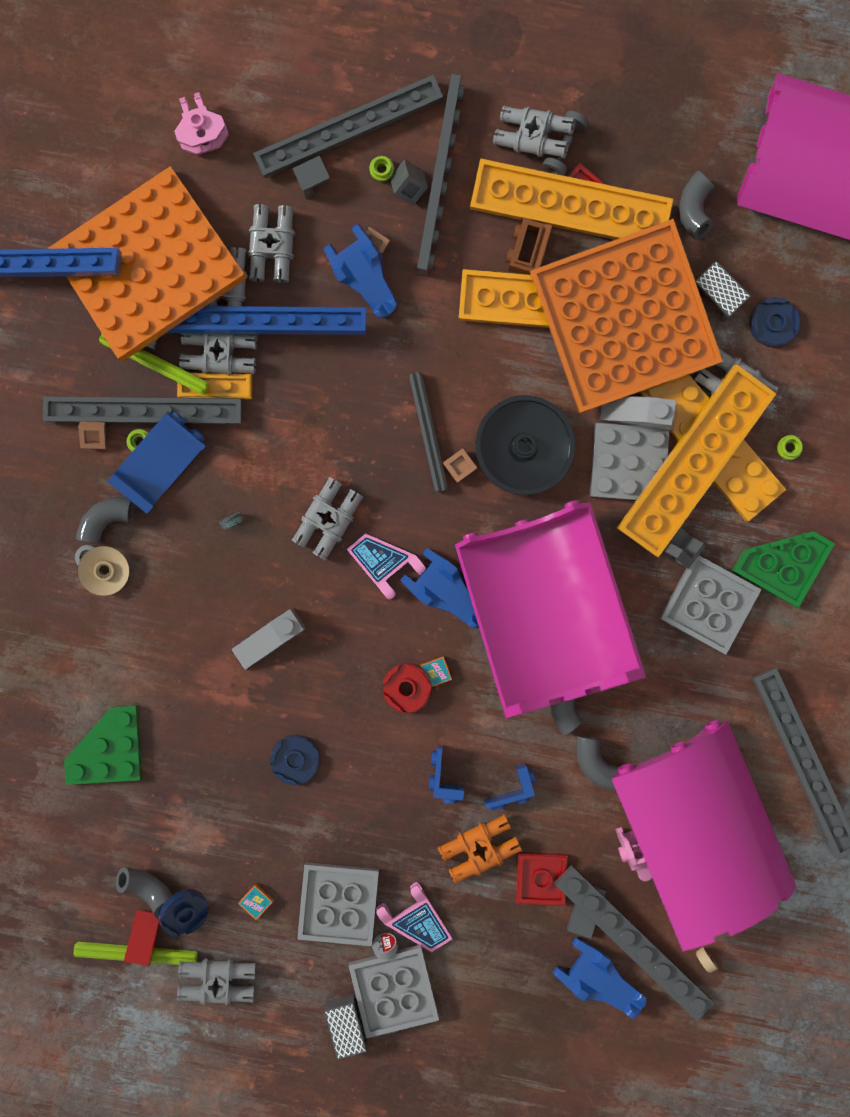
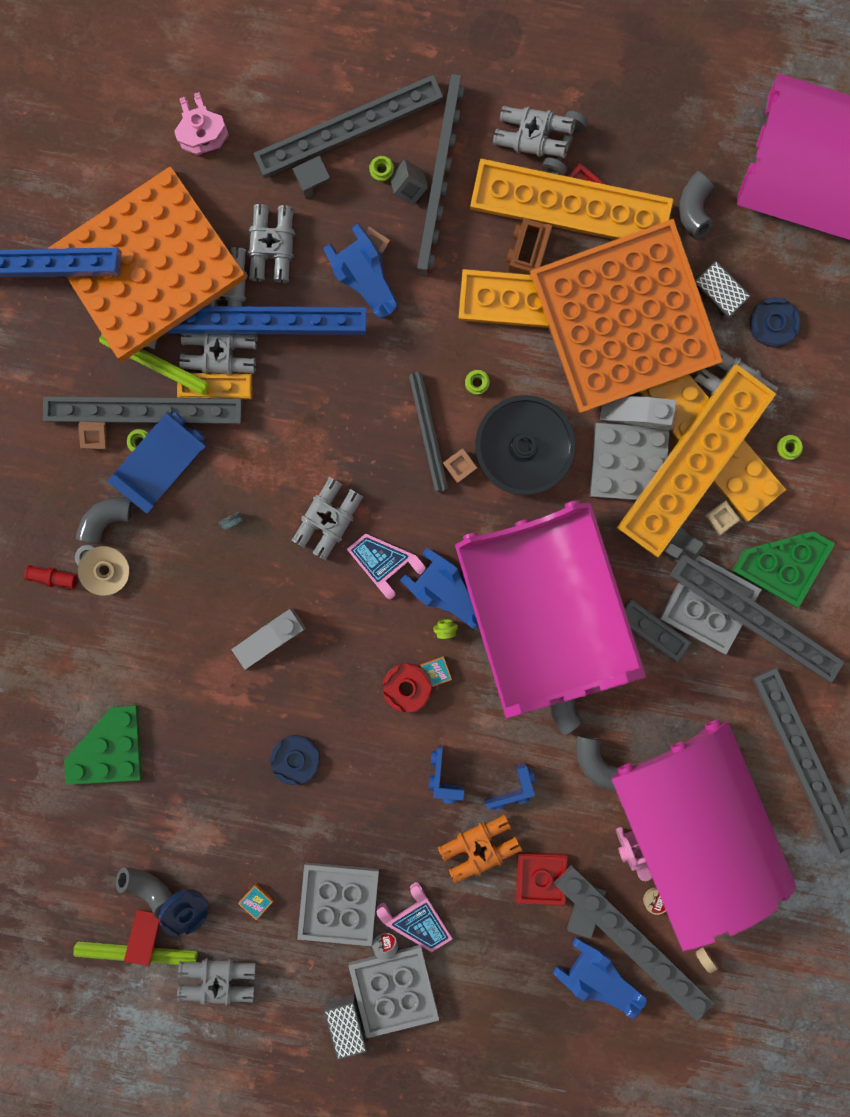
none -> red pin [24,565,78,590]
none -> lime plate [433,619,458,639]
none -> lime plate [465,370,490,395]
none -> dark grey tile [624,599,692,662]
none -> tile [643,887,666,915]
none -> dark grey plate [669,555,845,683]
none -> tan tile [704,501,740,535]

